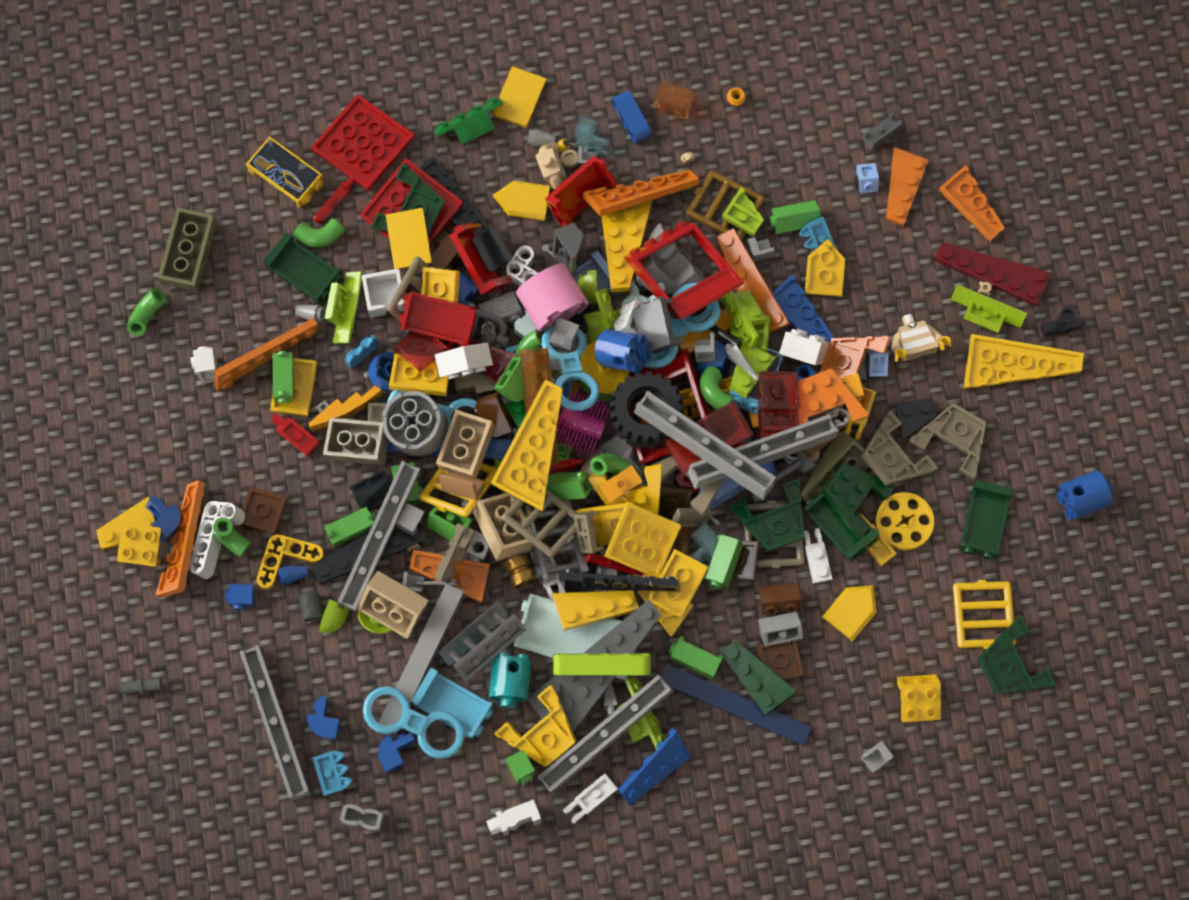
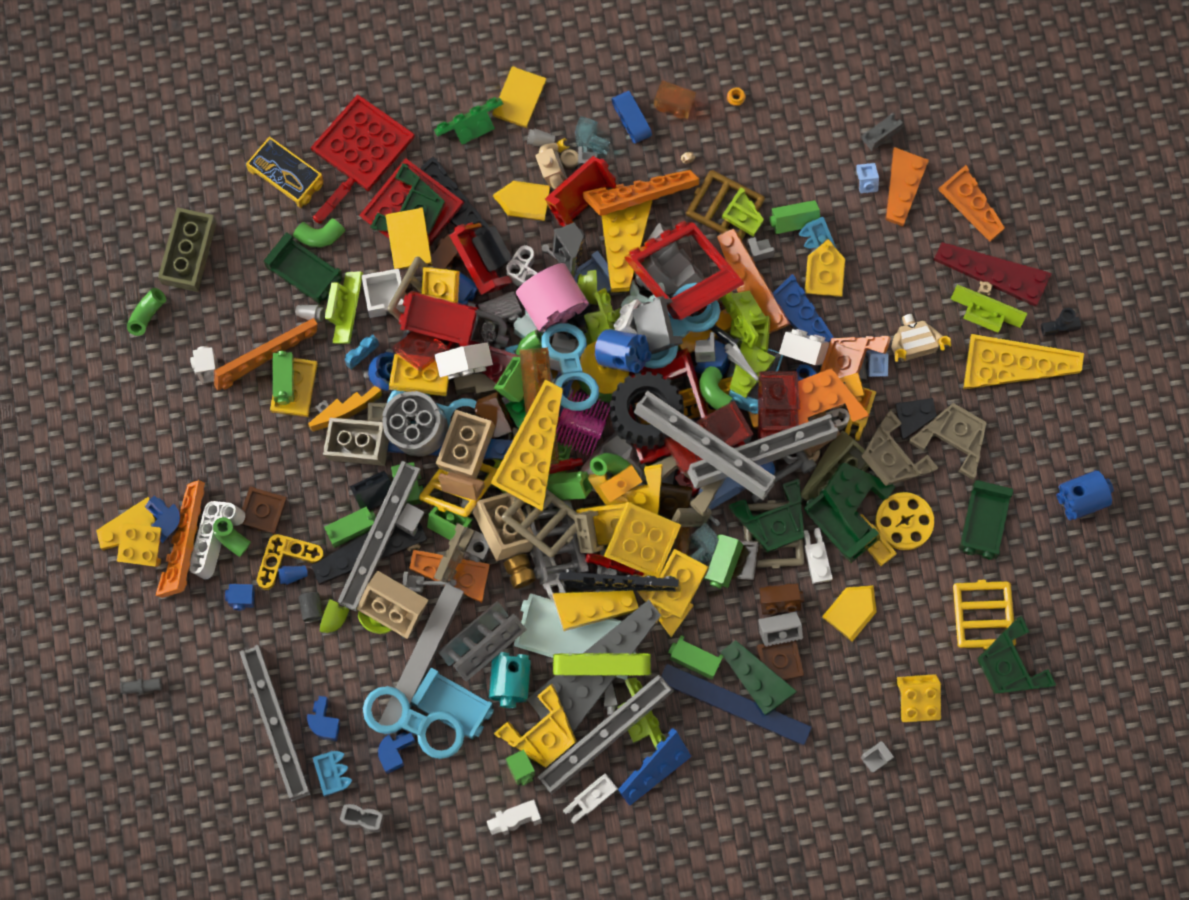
red hinge [271,413,320,457] -> none
light grey panel [549,317,579,350] -> none

